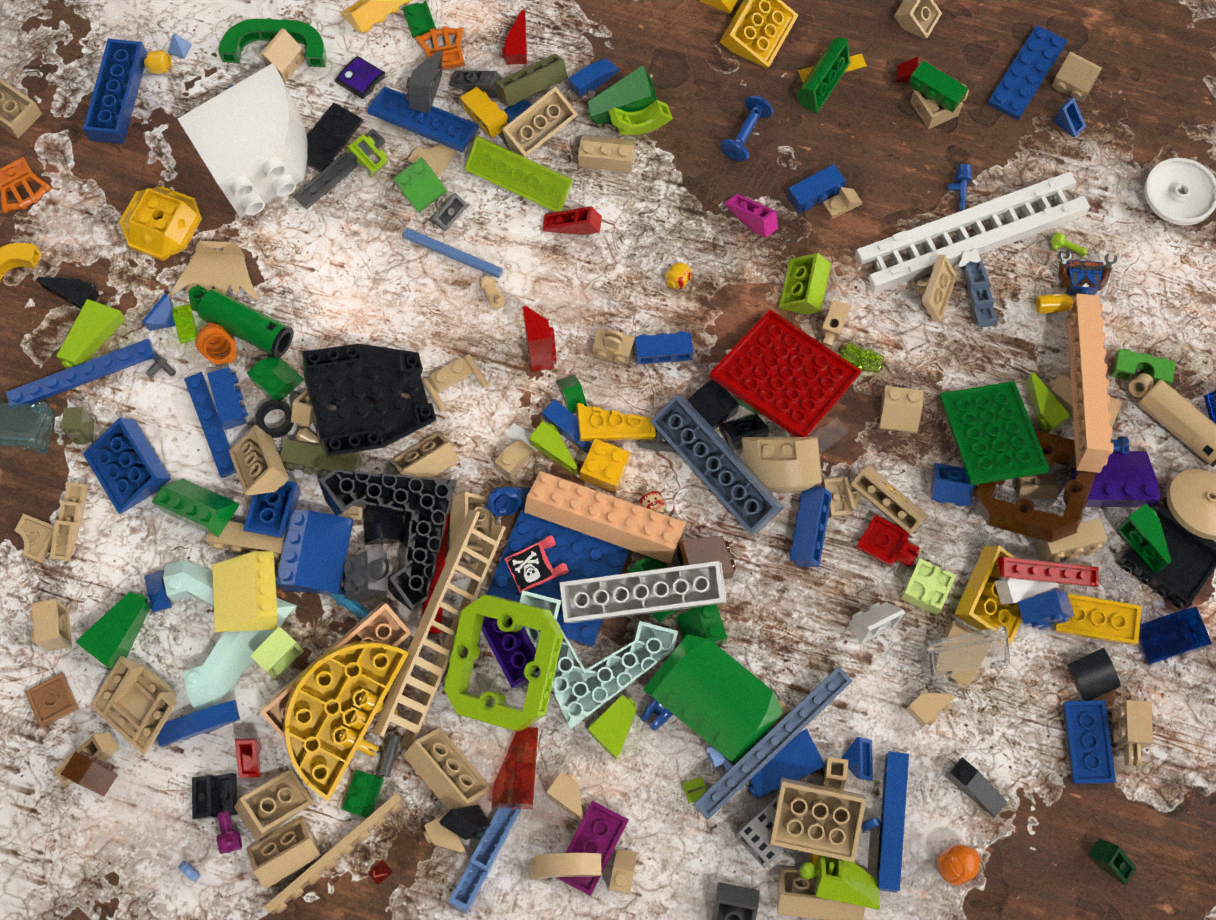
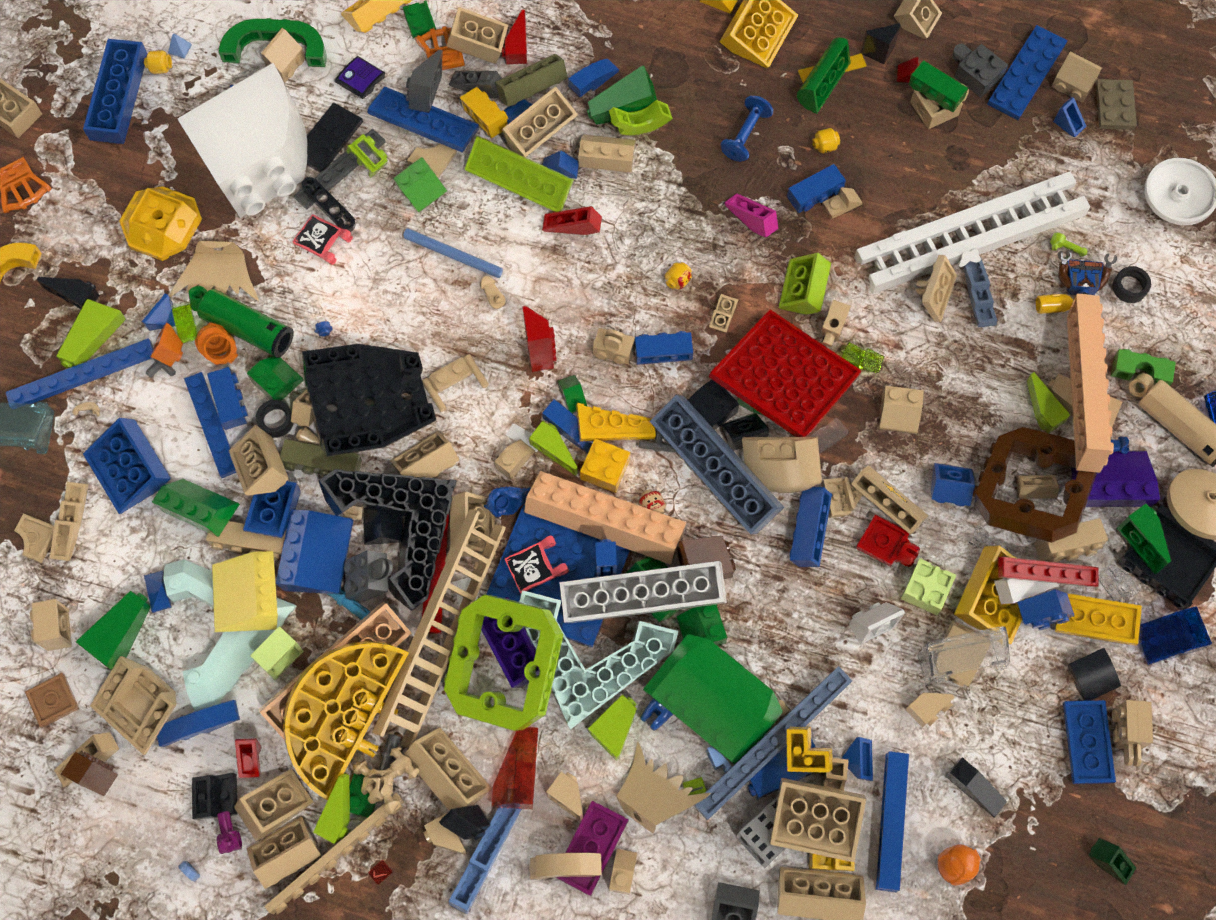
olive brick [62,407,95,445] -> none
dark grey slope [430,193,468,231] -> none
lime slope [799,855,880,910] -> none
blue tile [861,817,882,833] -> none
green plate [940,381,1049,485] -> none
blue piece [948,164,973,212] -> none
none -> tan piece [72,402,100,417]
none -> orange slope [150,322,183,367]
none -> flag [292,214,353,265]
none -> black beam [302,177,356,232]
none -> lime slope [313,773,350,844]
none -> blue plate [314,321,333,337]
none -> tan piece [352,746,419,814]
none -> tan brick [446,7,508,64]
none -> blue slope [543,151,579,179]
none -> blue brick [595,539,617,577]
none -> tan piece [616,742,711,834]
none -> tan slope [709,294,738,333]
none -> yellow brick [787,726,833,772]
none -> yellow head [812,128,840,154]
none -> black slope [861,23,901,64]
none -> dark grey brick [952,44,1008,98]
none -> dark tan plate [1096,79,1137,130]
none -> black tyre [1112,266,1151,303]

